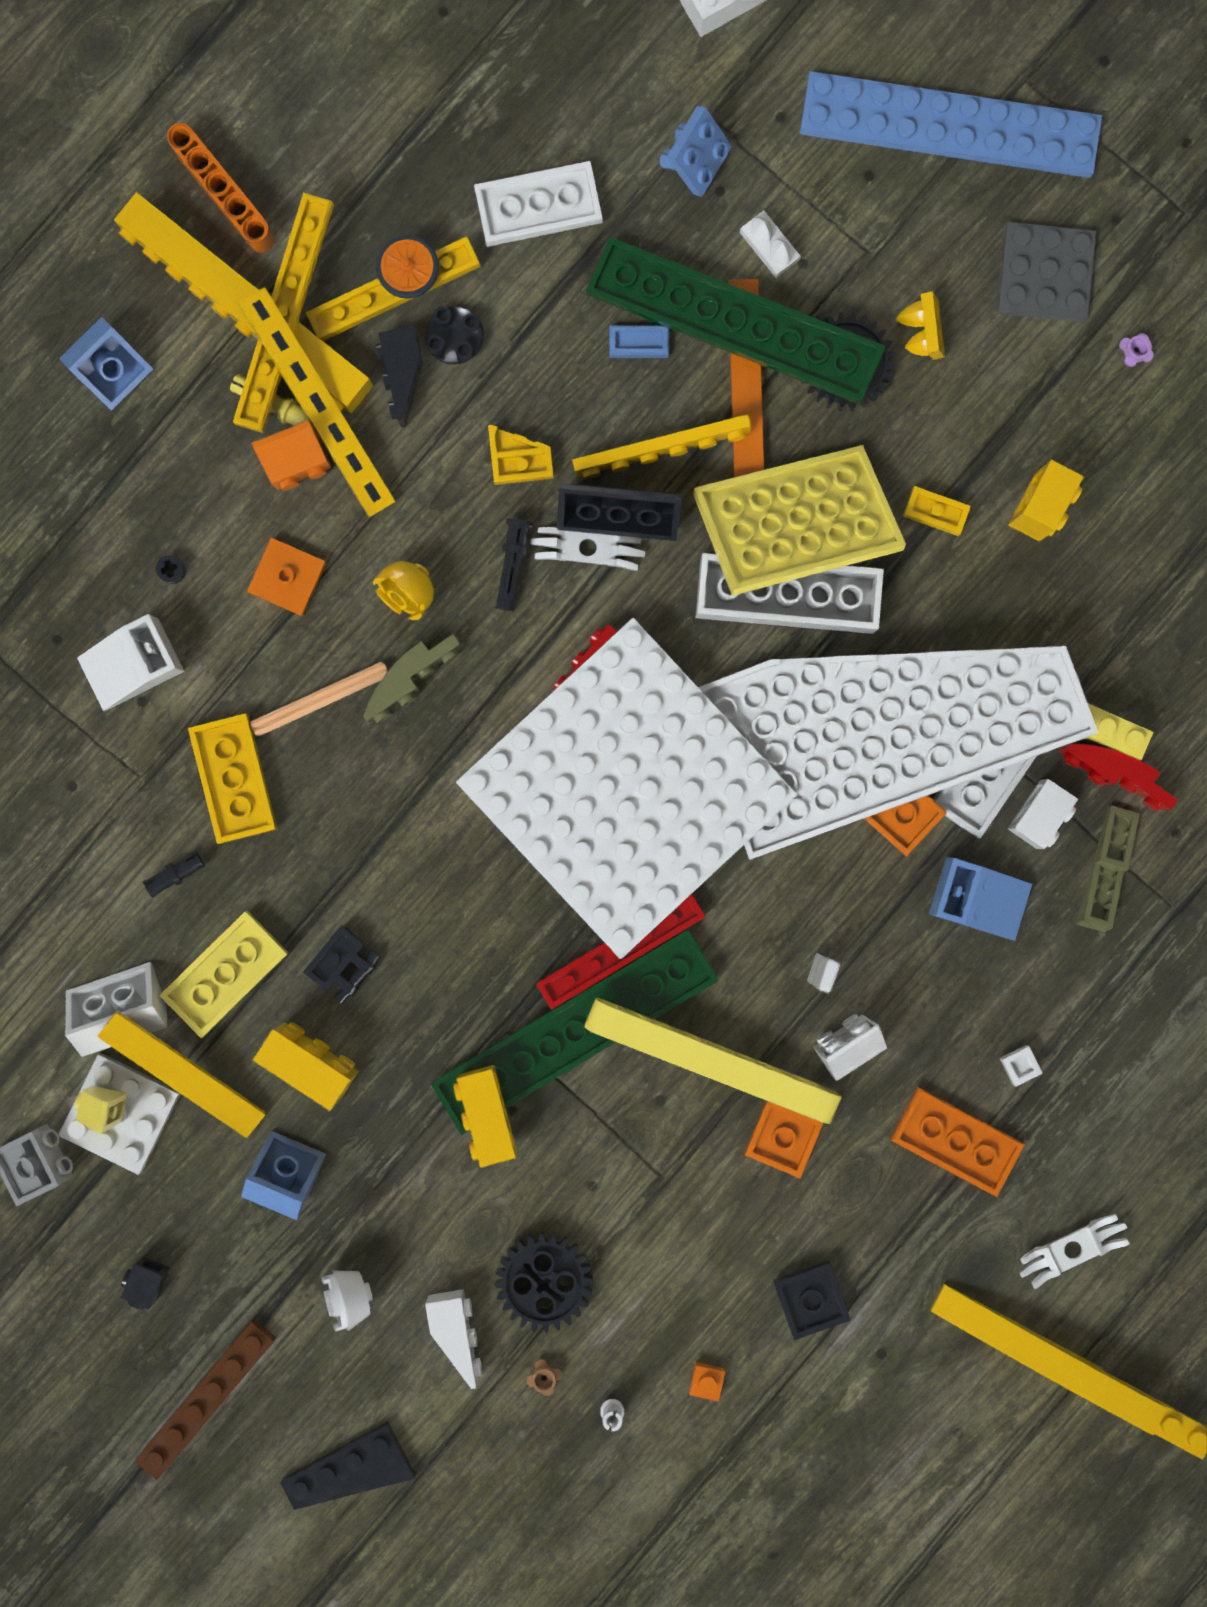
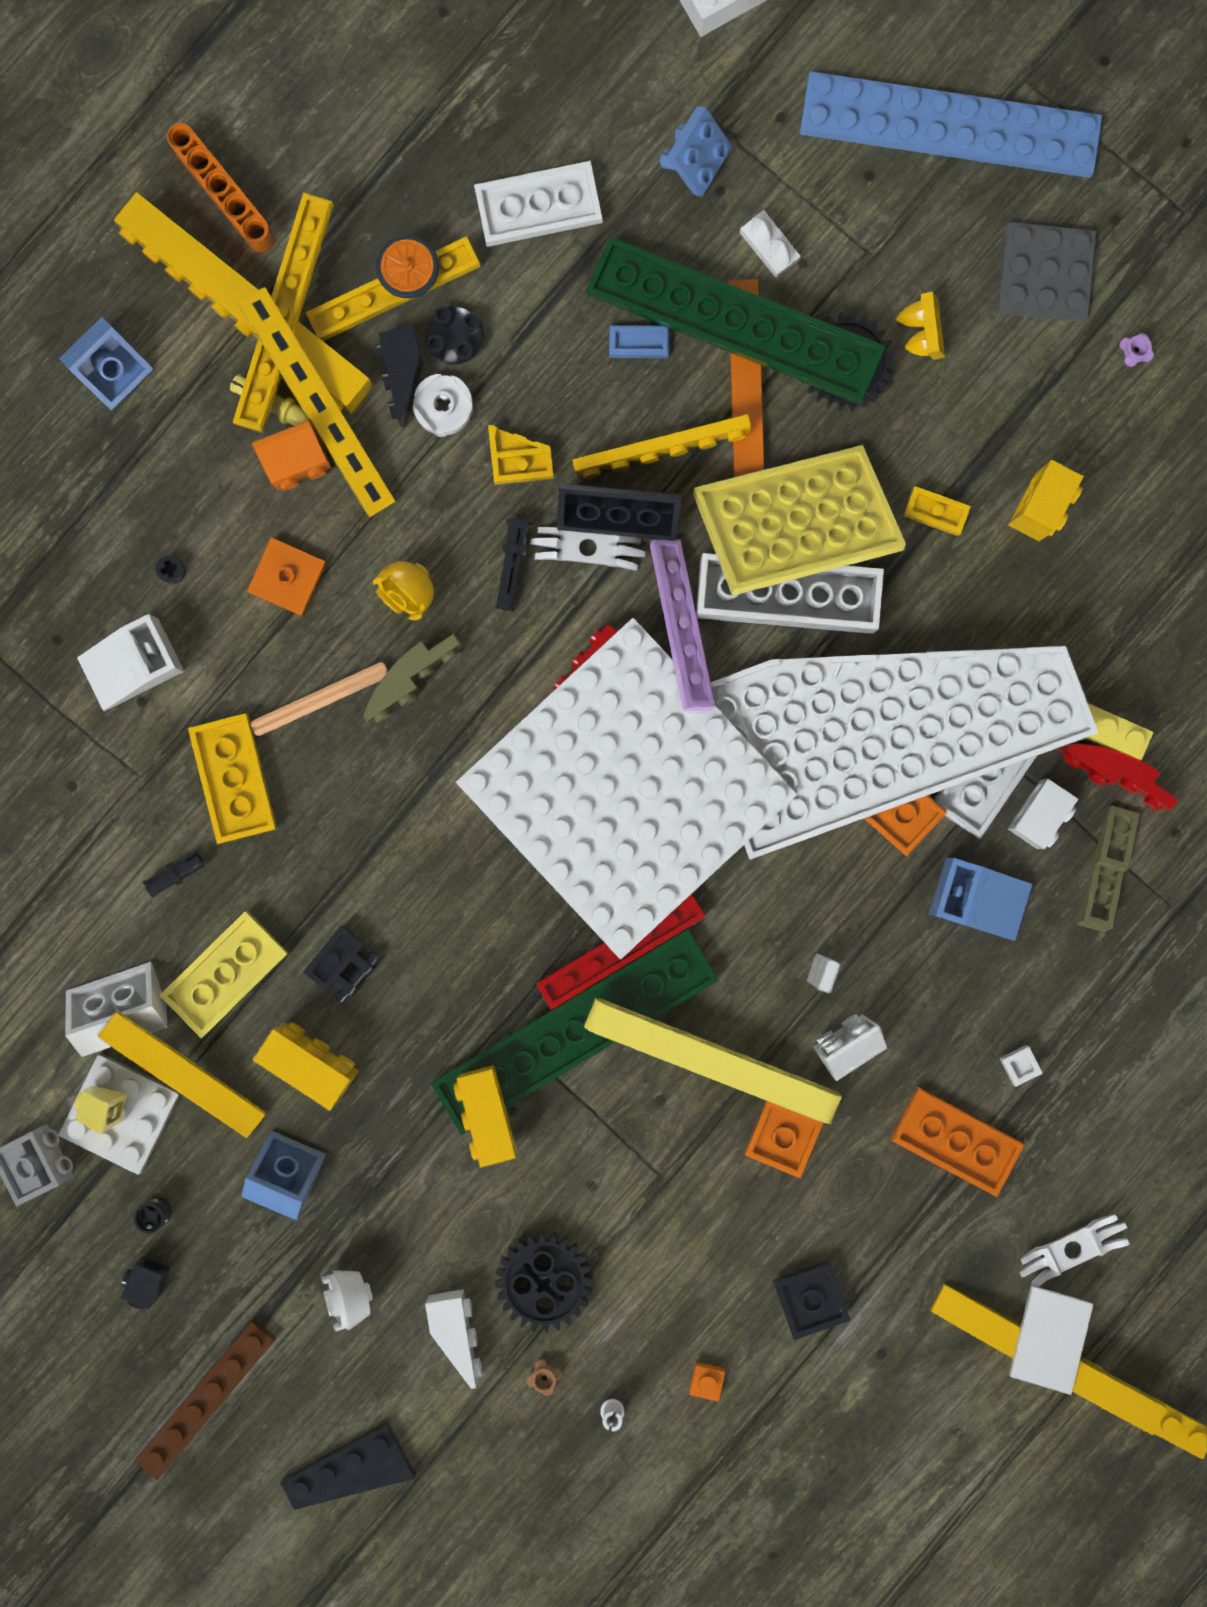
none -> black wheel [134,1197,172,1234]
none -> white plate [413,374,473,437]
none -> lavender tile [650,539,715,712]
none -> white tile [1009,1285,1093,1395]

